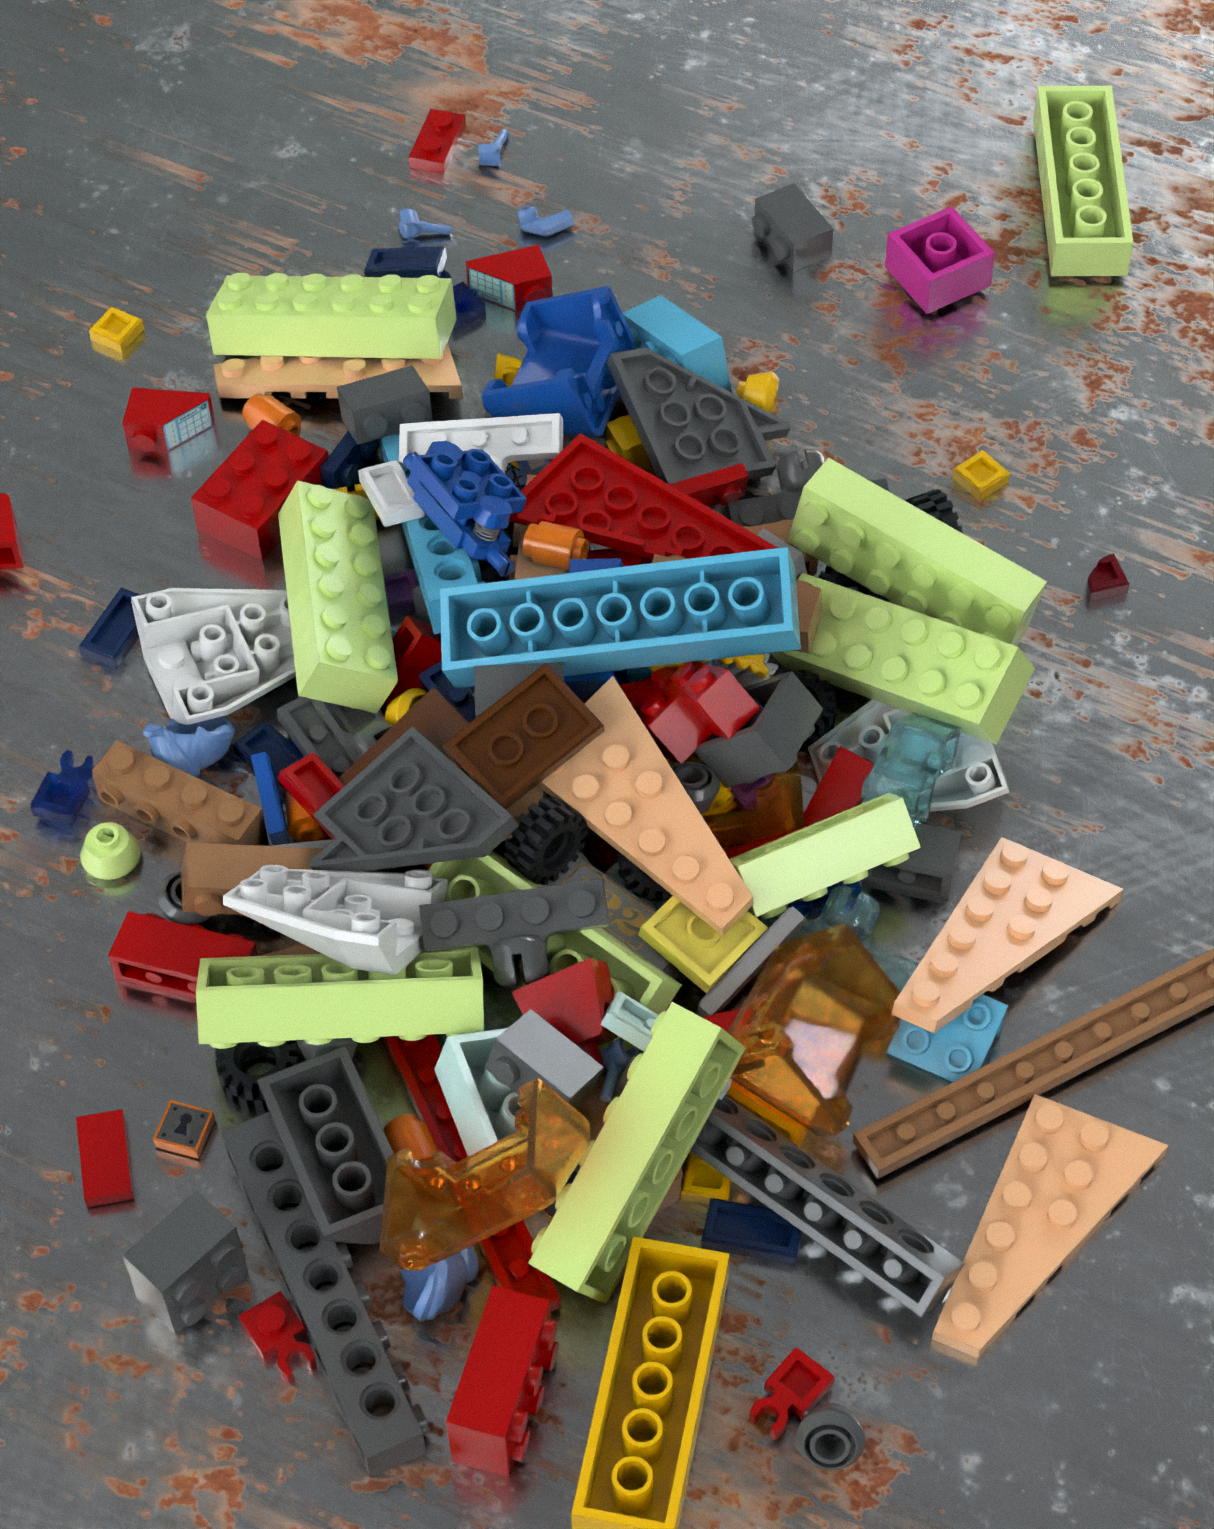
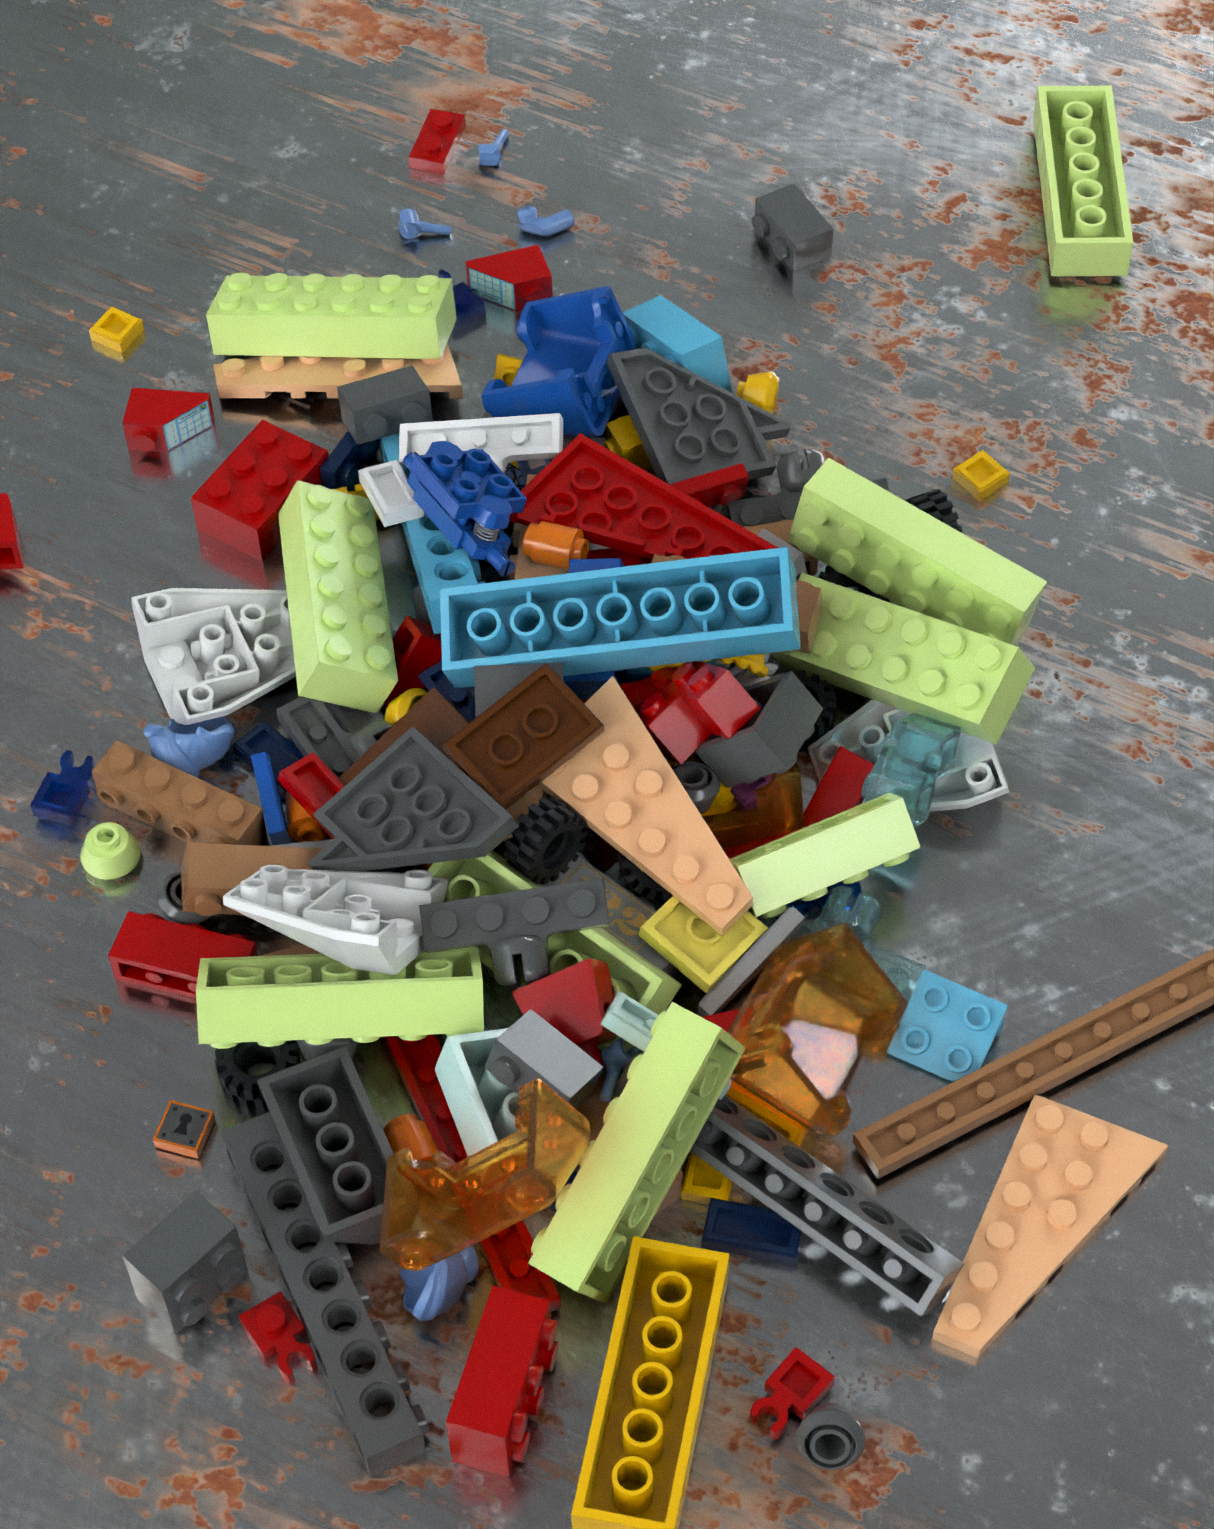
red tile [76,1109,134,1207] -> none
dark blue tile [78,587,140,669] -> none
orange brick [242,393,301,436] -> none
dark blue tile [364,246,447,278] -> none
medium lavender tile [384,569,418,617] -> none
dark grey brick [862,821,963,899] -> none
dark pink brick [885,206,995,314] -> none
light nougat wing [892,837,1124,1033] -> none
dark red tile [1086,553,1130,602] -> none

